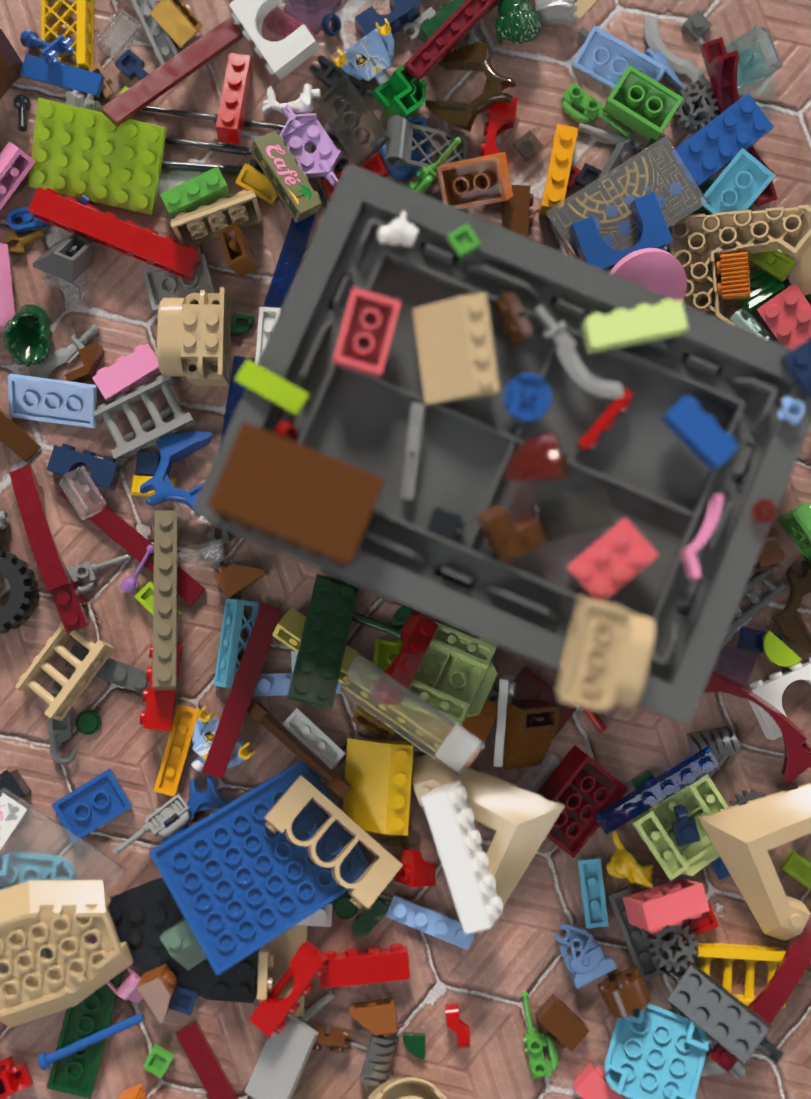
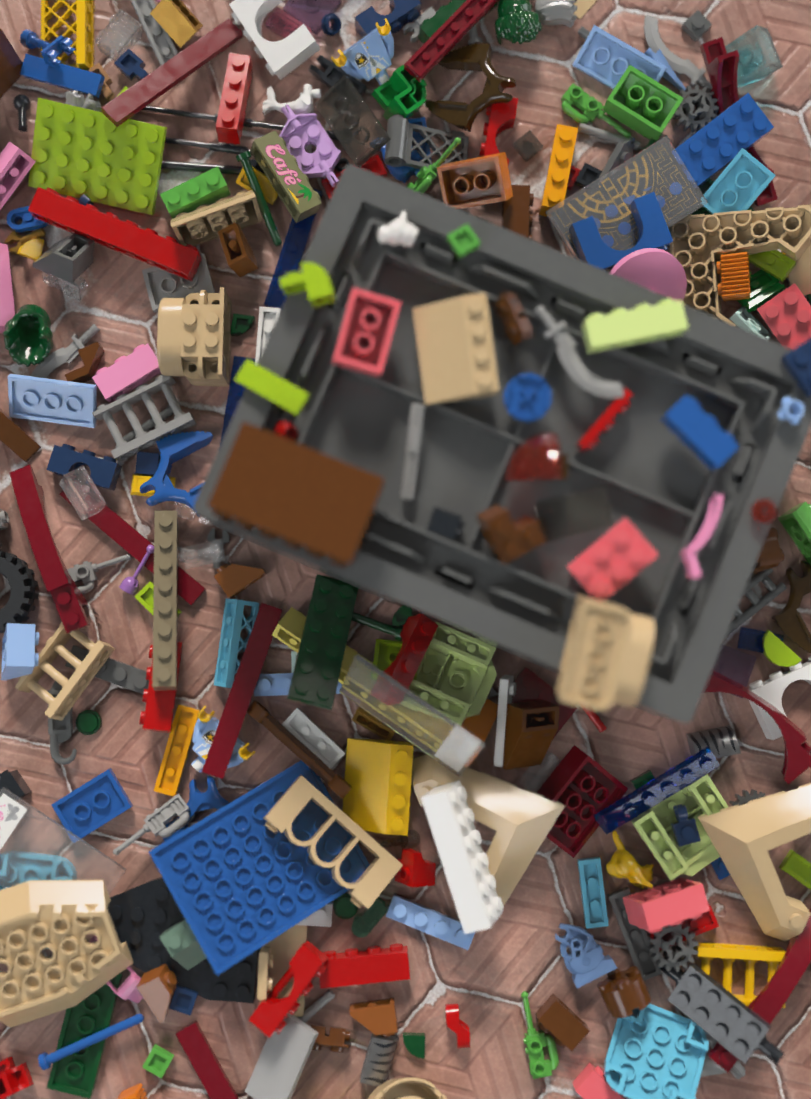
none -> light blue slope [1,623,39,680]
none -> yellow tile [17,239,45,261]
none -> dark green bar [236,151,282,247]
none -> lime brick [279,262,337,308]

